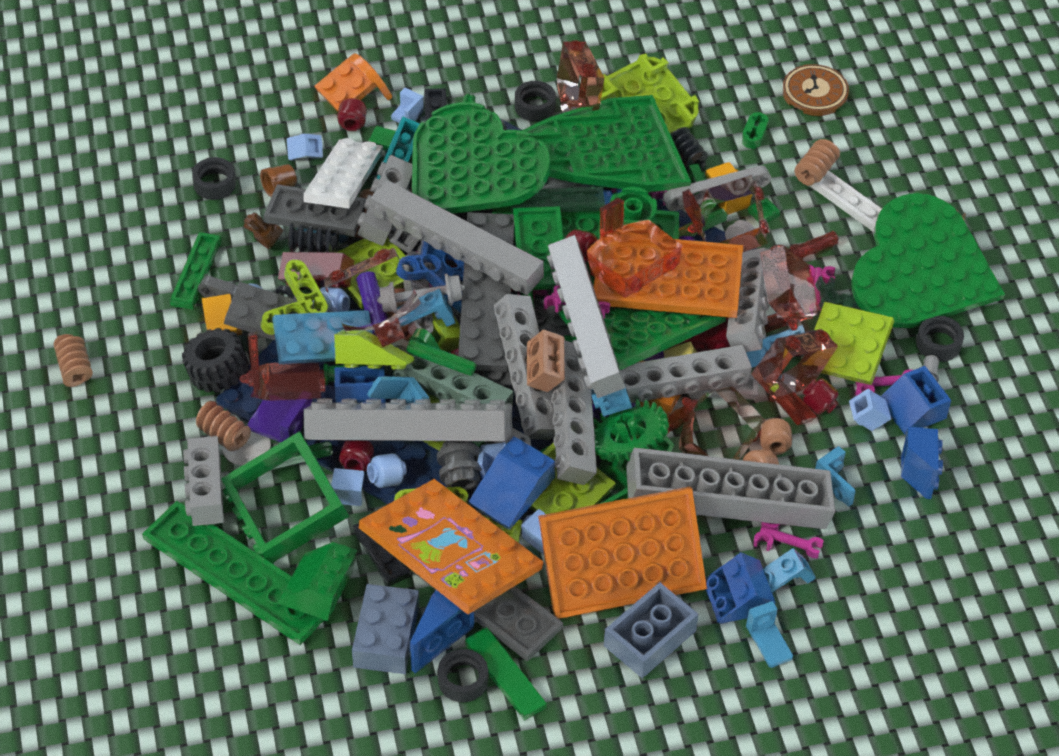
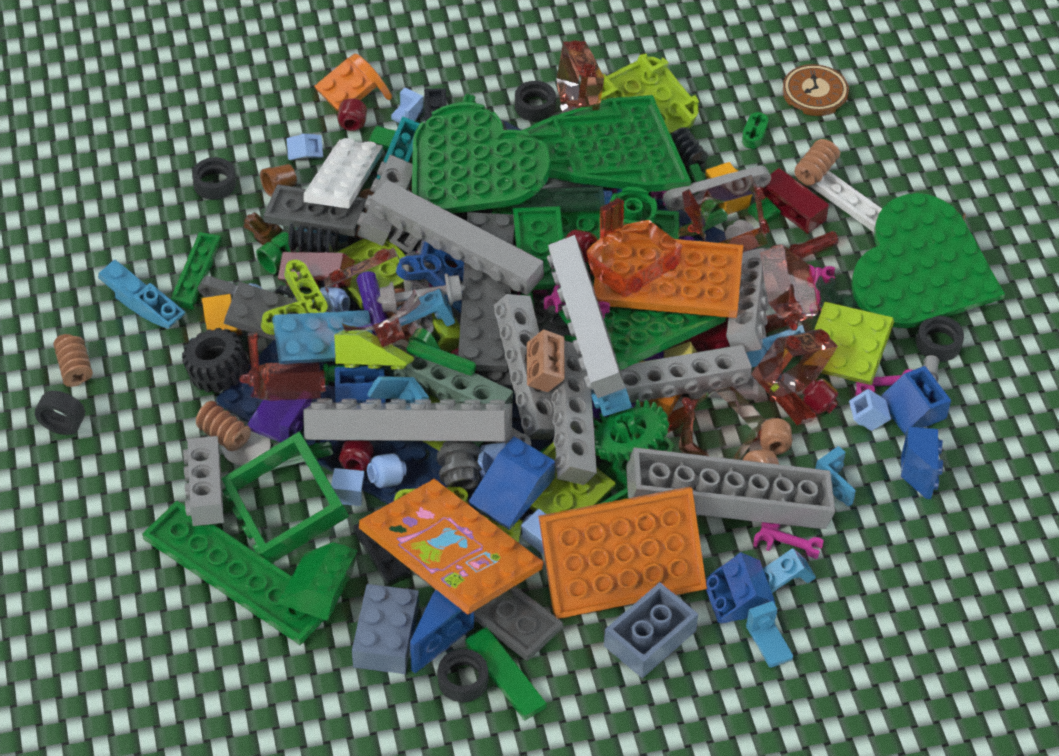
none -> black tyre [34,390,86,435]
none -> dark azure slope [98,259,185,329]
none -> green wheel [256,231,299,274]
none -> dark red brick [758,168,829,234]

